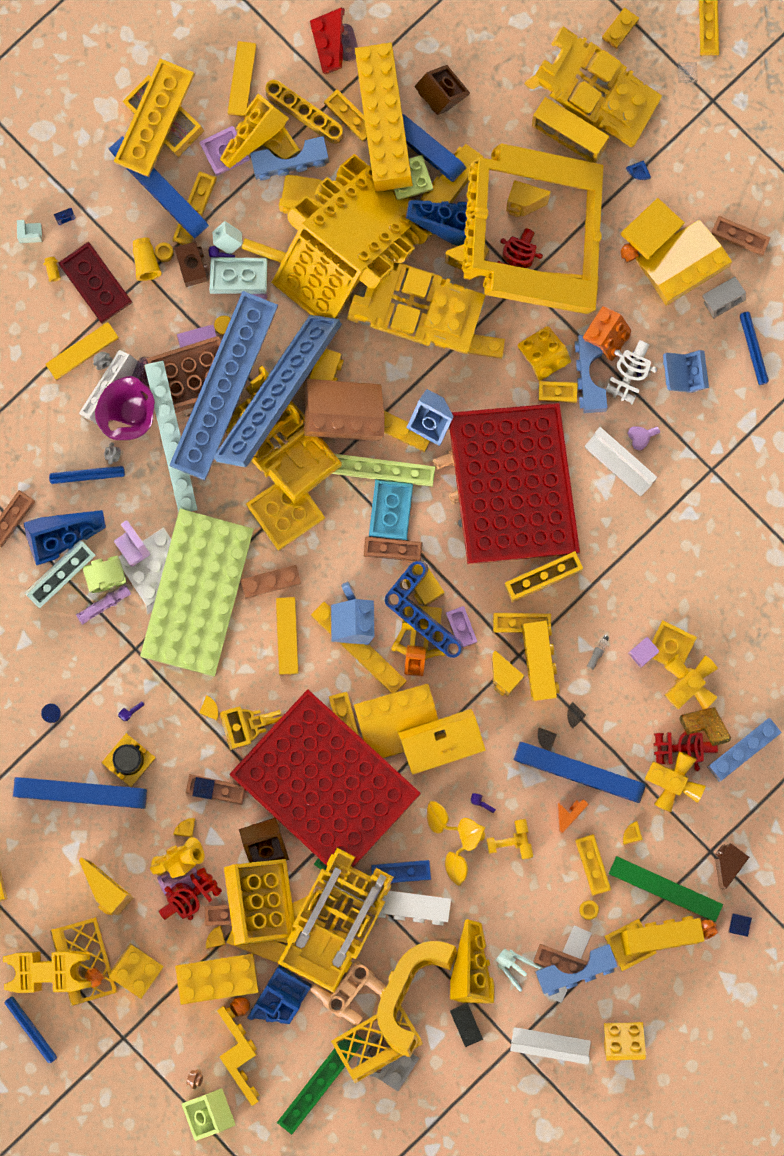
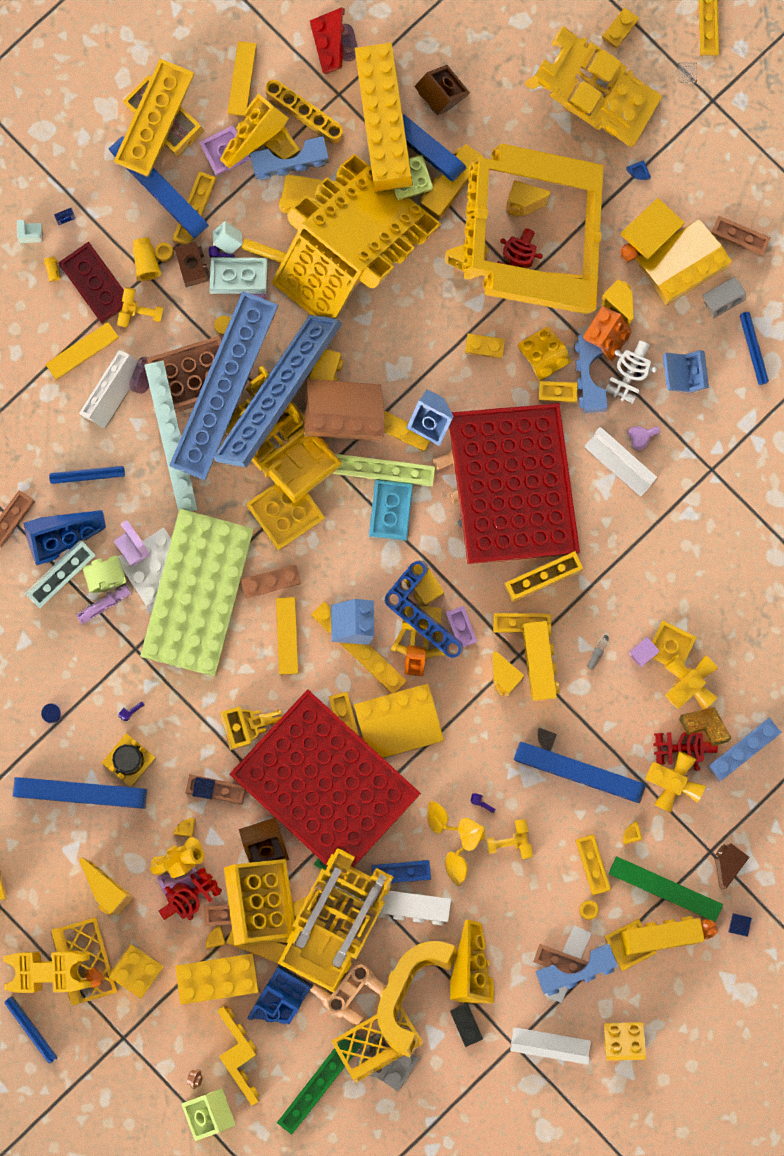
light grey plate [93,352,113,370] -> none
magenta piece [95,376,155,440] -> none
light grey plate [104,442,121,464] -> none
lavender panel [177,325,216,348] -> none
yellow tile [199,695,219,721] -> none
orange plate [230,997,250,1017] -> none
yellow plate [324,89,367,142] -> none
medium blue tile [341,581,356,601] -> none
yellow piece [347,263,486,354] -> none
nougat tile [363,537,422,561] -> none
yellow brick [398,709,486,775] -> none
blue wedge [406,200,467,246] -> none
light aqua plant [495,949,544,992] -> none
yellow brick [532,97,609,163] -> none
orange slope [557,799,589,834] -> none
clear smoke tile [567,702,586,729] -> none
none -> yellow bar [117,287,163,327]
none -> yellow slope [600,279,634,327]

